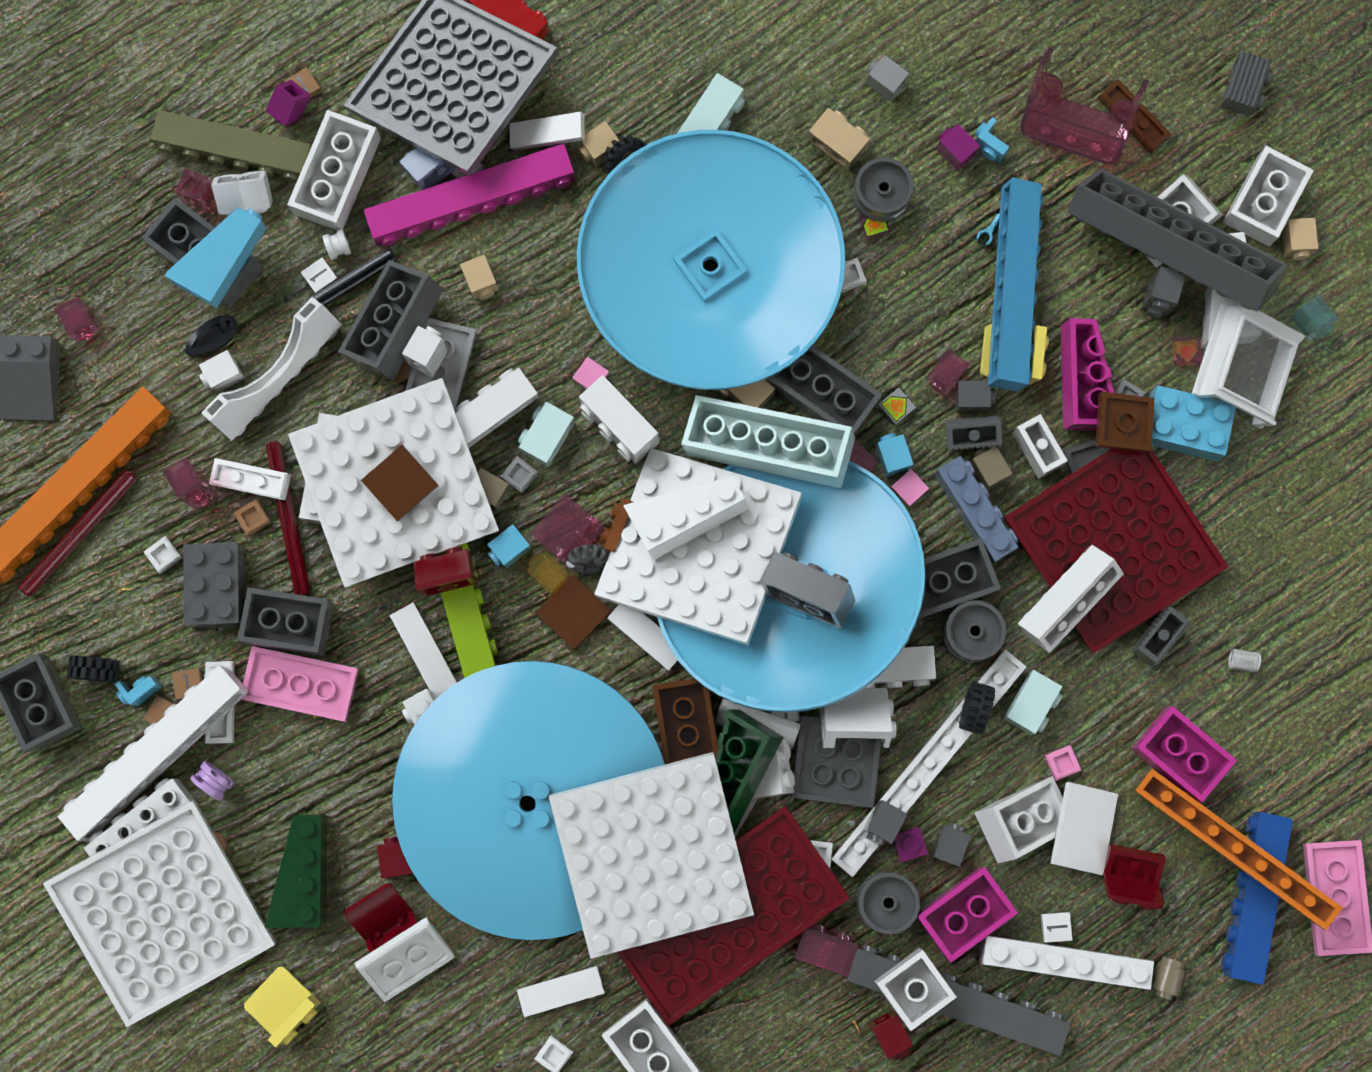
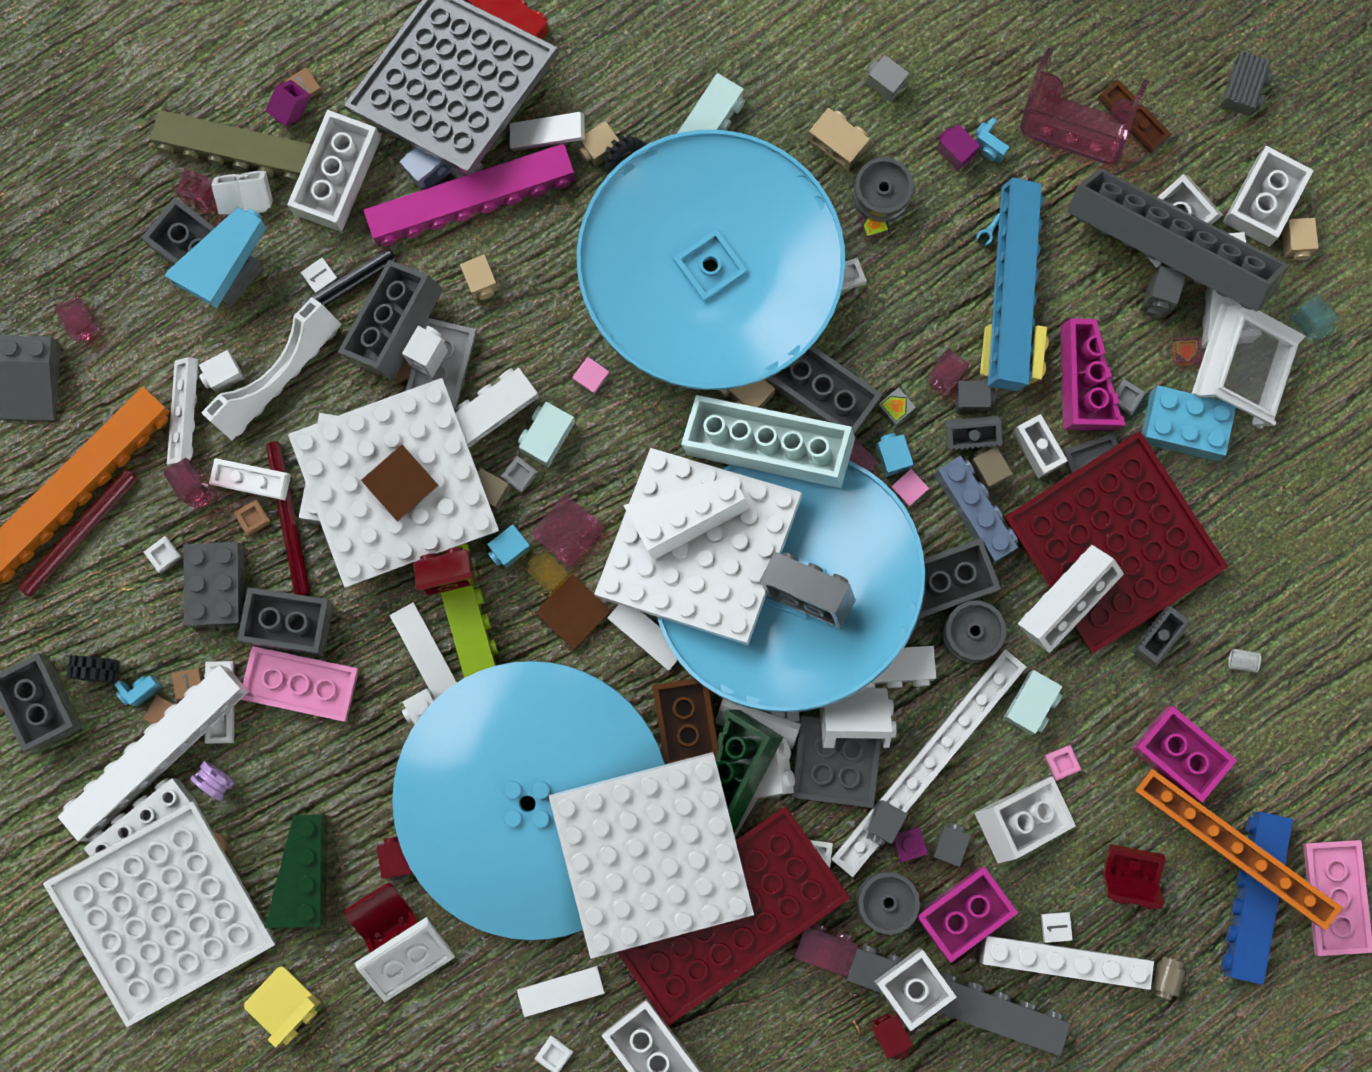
black arm [185,315,237,358] -> none
white wheel [322,229,352,261] -> none
dark grey gear [566,545,609,576] -> none
white brick [579,375,659,464] -> none
dark orange plate [600,498,634,553] -> none
black tyre [959,681,995,735] -> none
white tile [1050,782,1118,875] -> none
reddish brown plate [1095,392,1155,453] -> none
none -> white plate [167,357,199,466]

